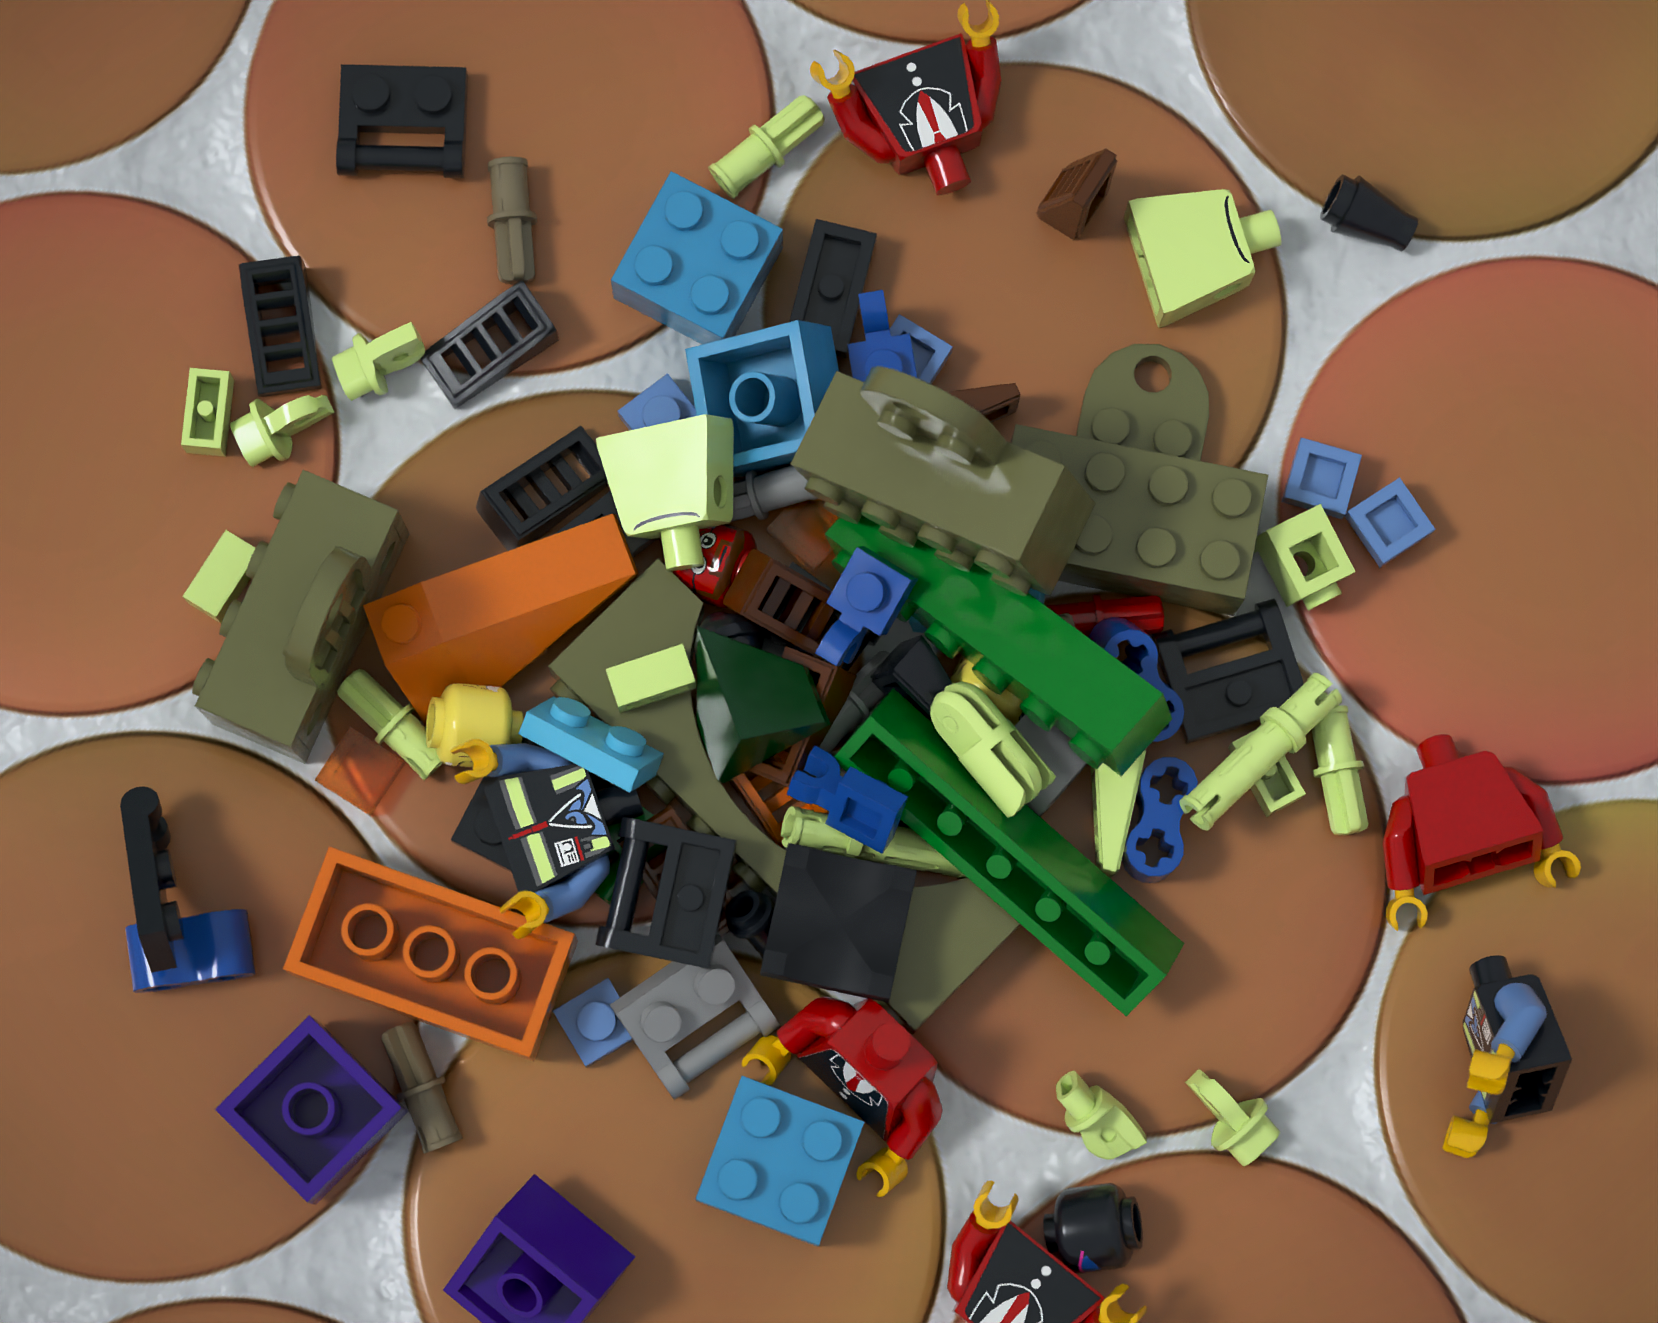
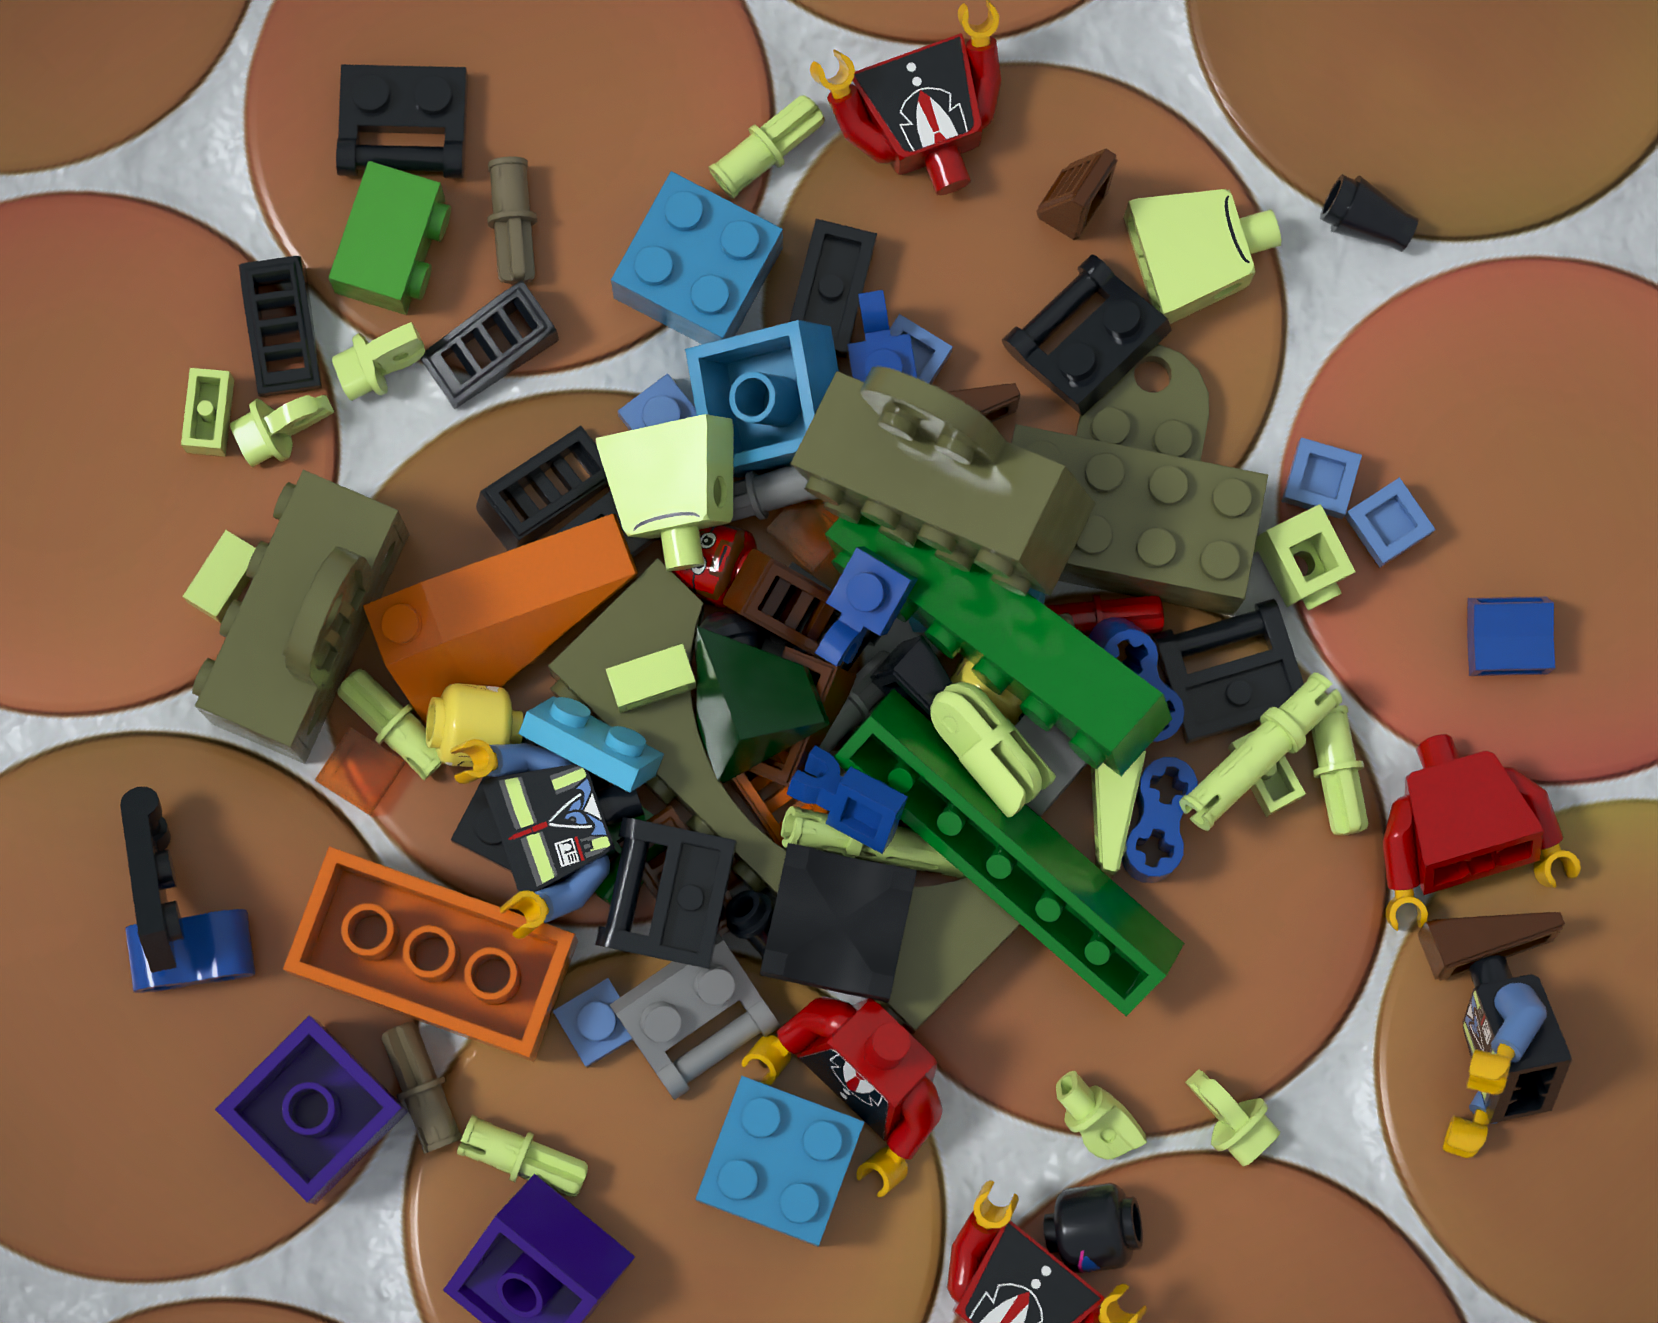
none -> bright green brick [328,161,451,315]
none -> yellowish green axle [456,1115,588,1197]
none -> black plate [1002,254,1172,416]
none -> reddish brown slope [1418,912,1565,981]
none -> blue piece [1467,596,1555,676]

